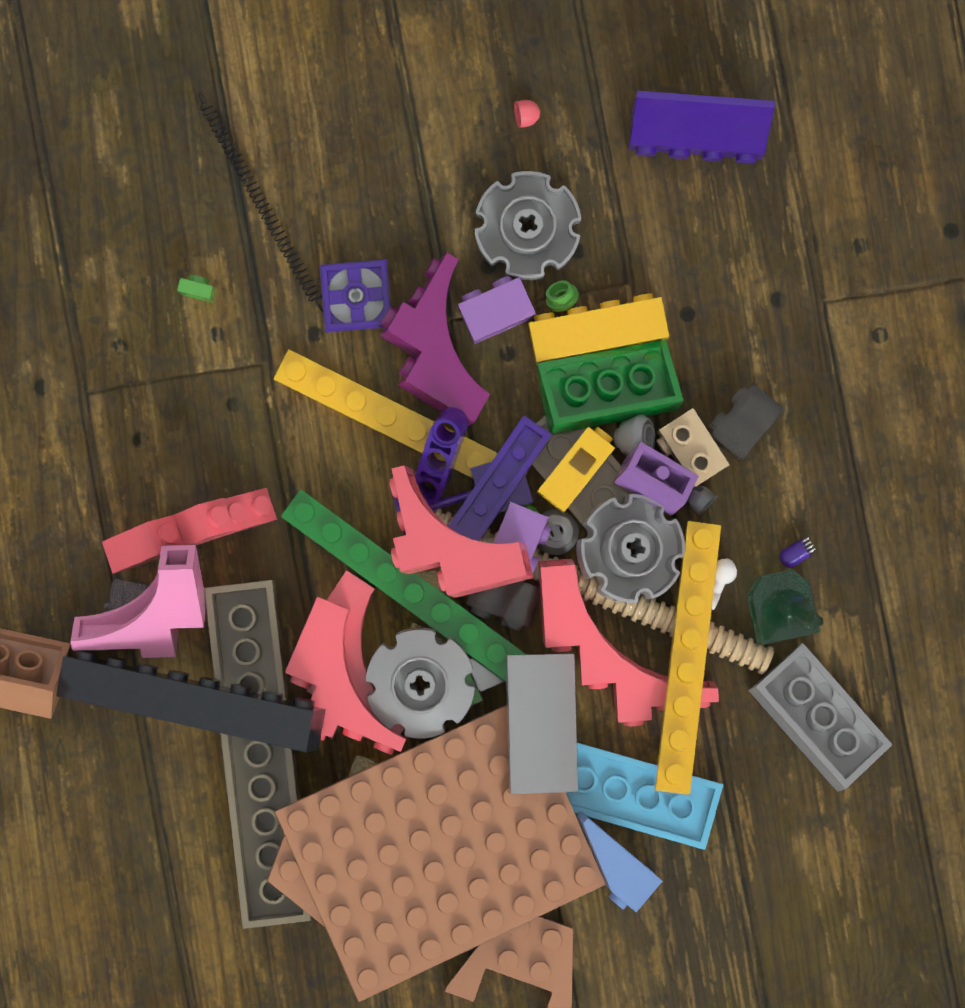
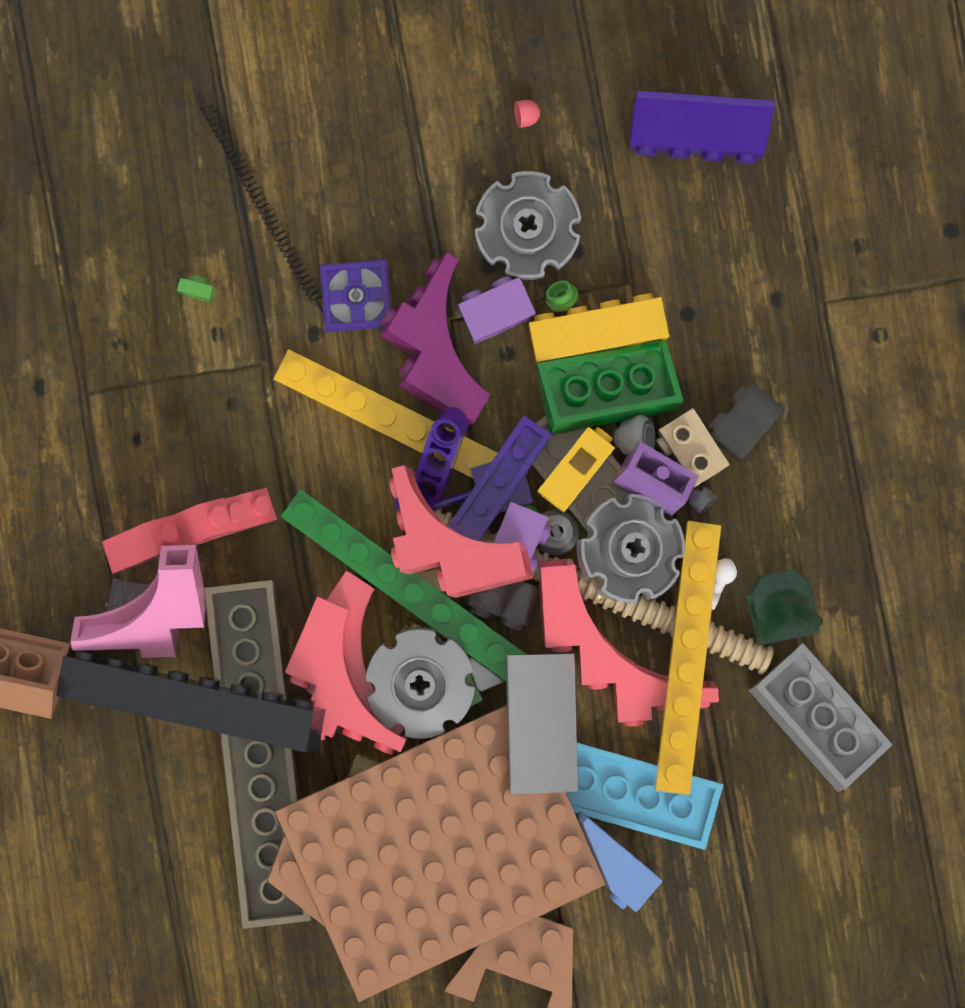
dark purple piece [779,537,816,568] -> none

